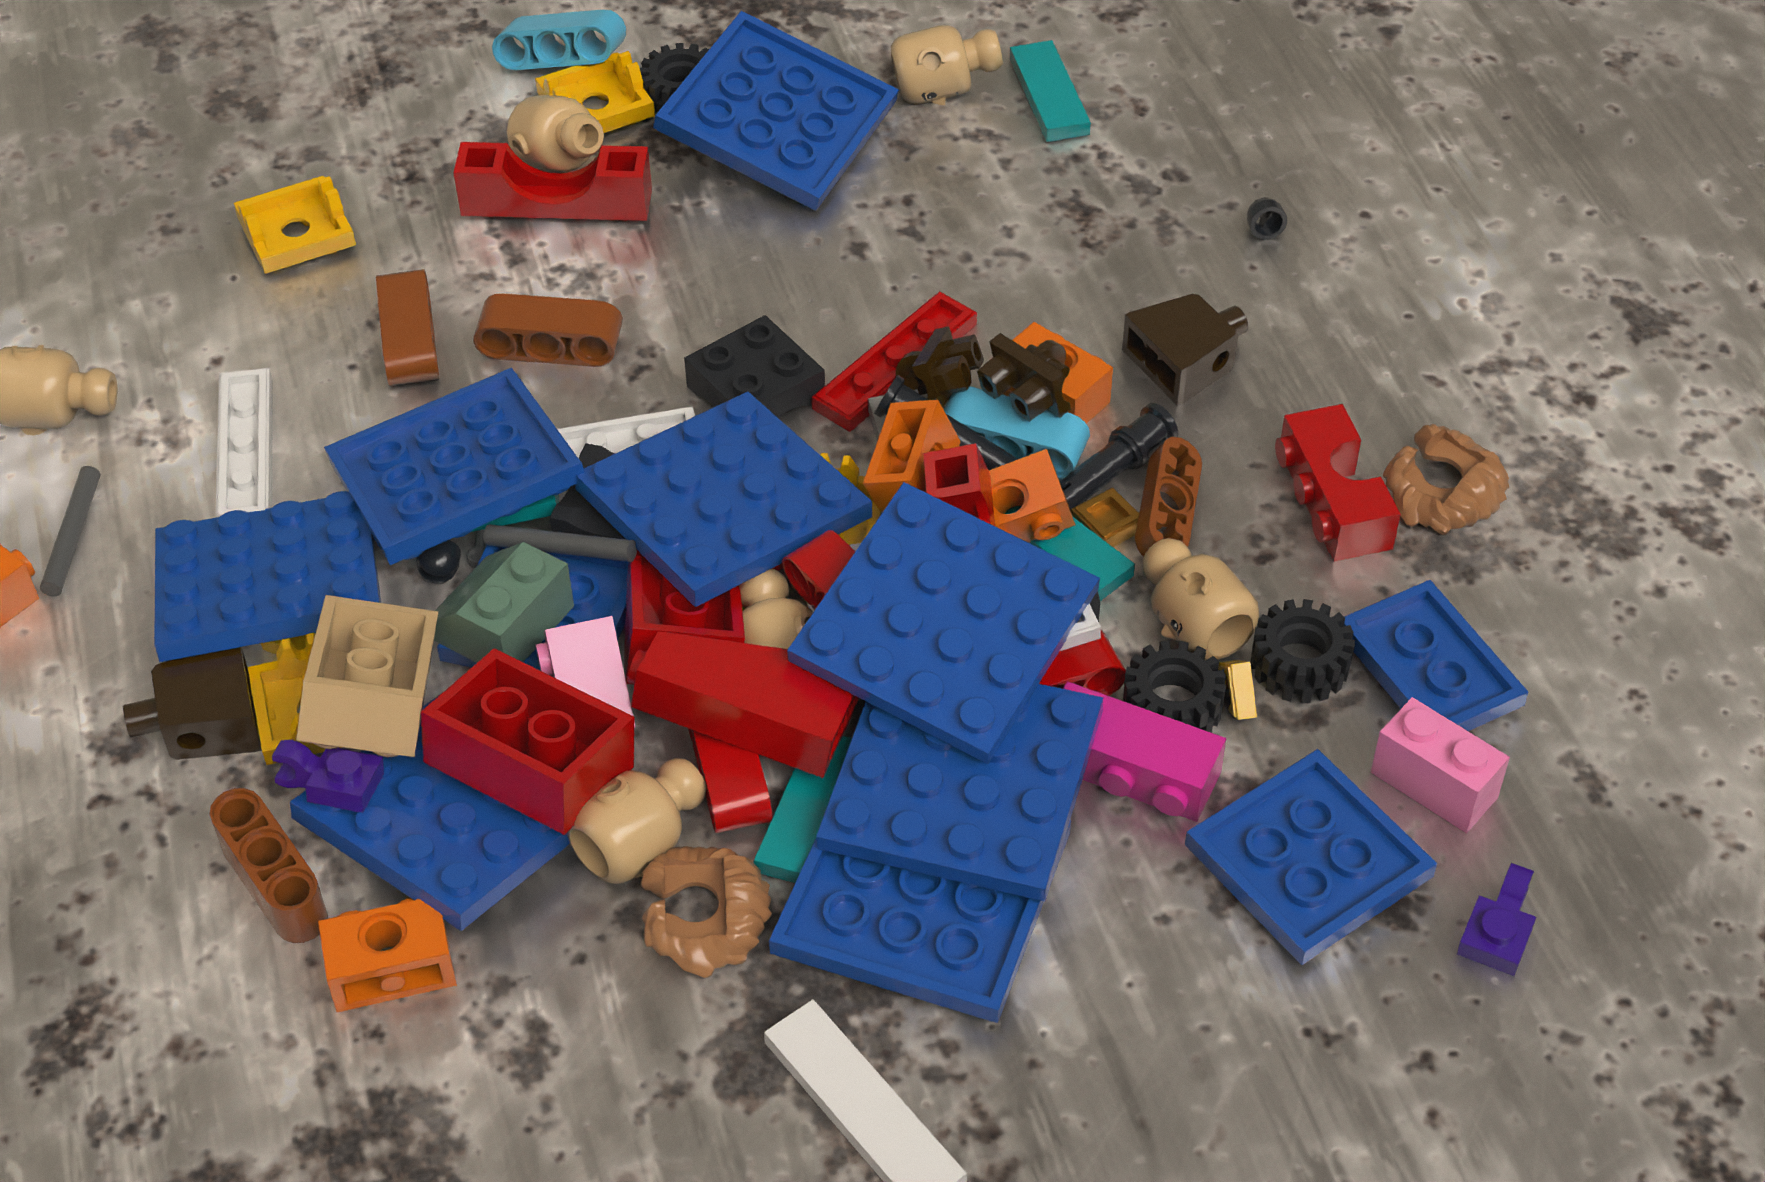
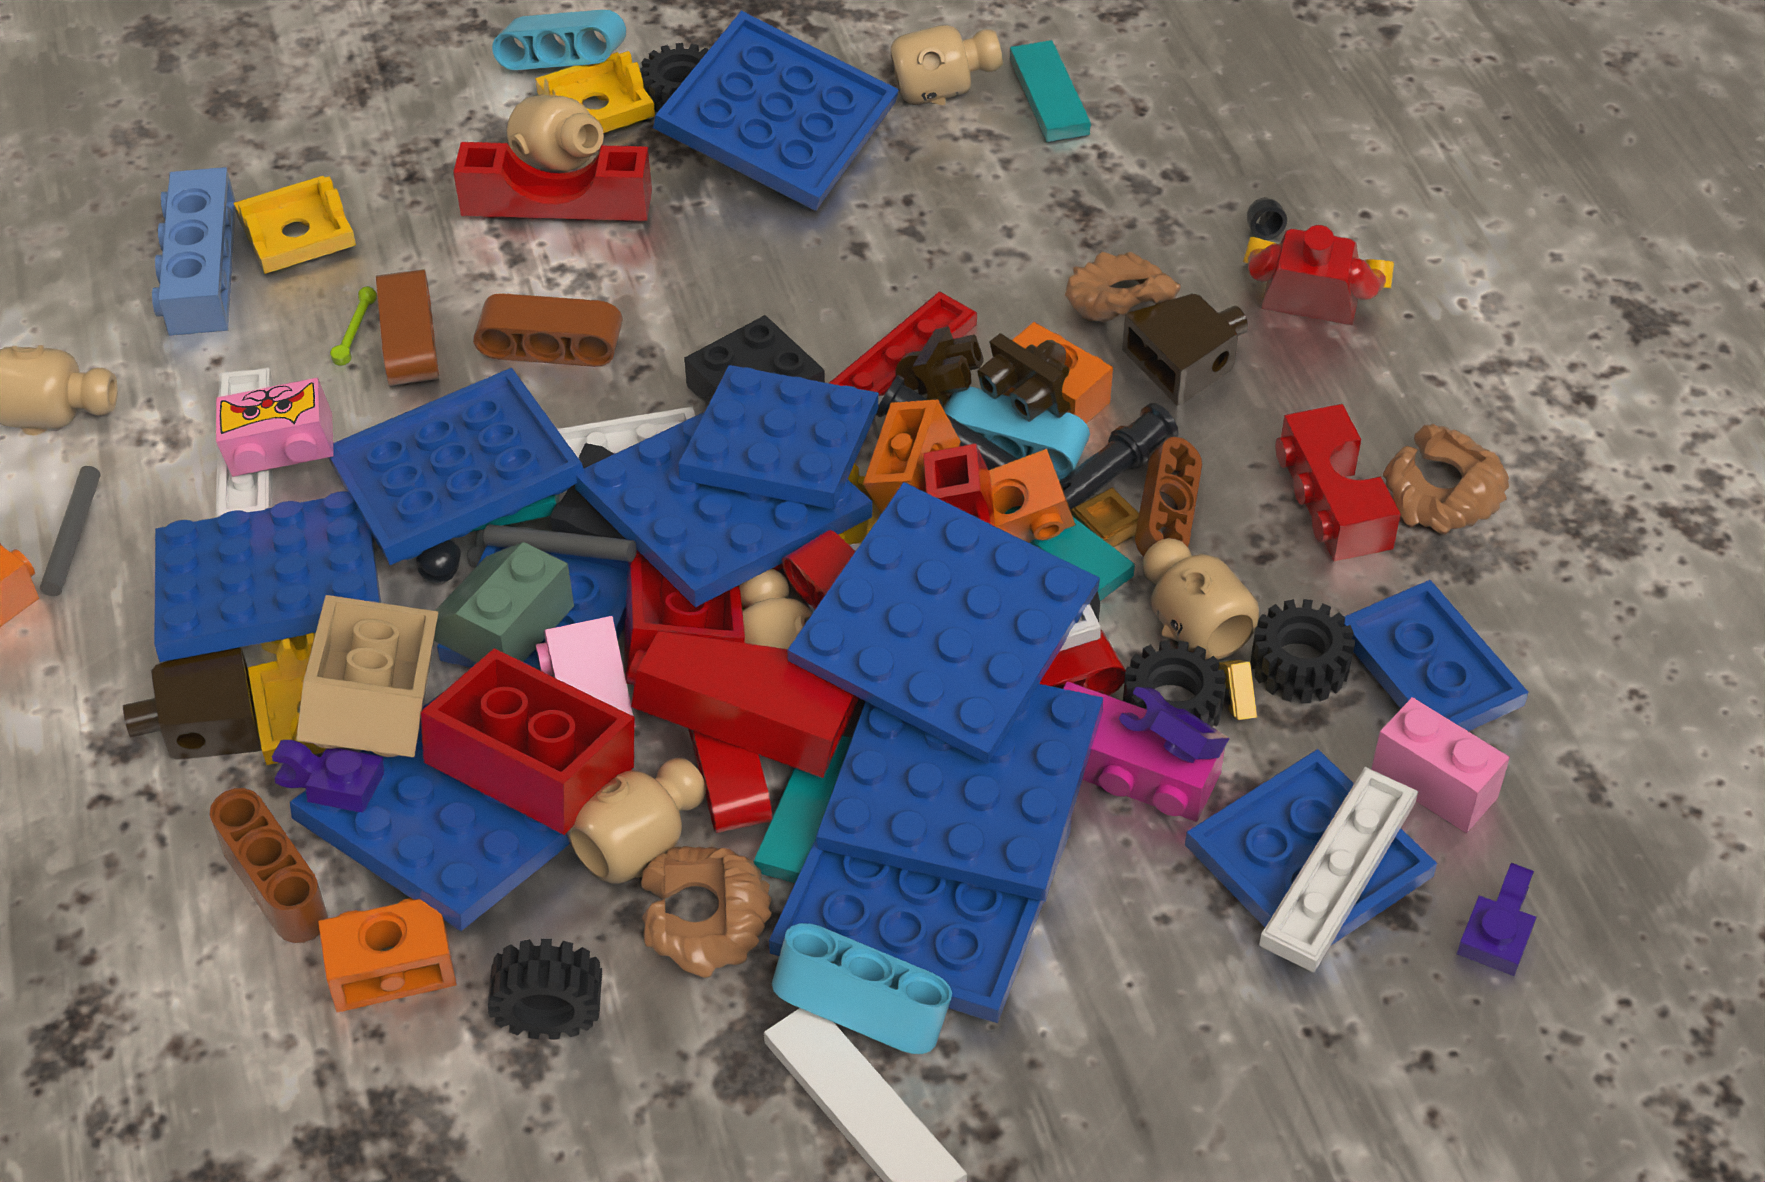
none -> medium blue brick [152,167,236,336]
none -> bright pink brick [216,377,334,477]
none -> lime hinge [330,286,377,366]
none -> black tyre [488,939,602,1040]
none -> blue plate [678,365,879,510]
none -> medium azure beam [772,923,952,1054]
none -> medium nougat piece [1065,252,1181,322]
none -> dark purple plate [1119,687,1230,763]
none -> red torso [1243,225,1394,325]
none -> white tile [1259,767,1418,973]

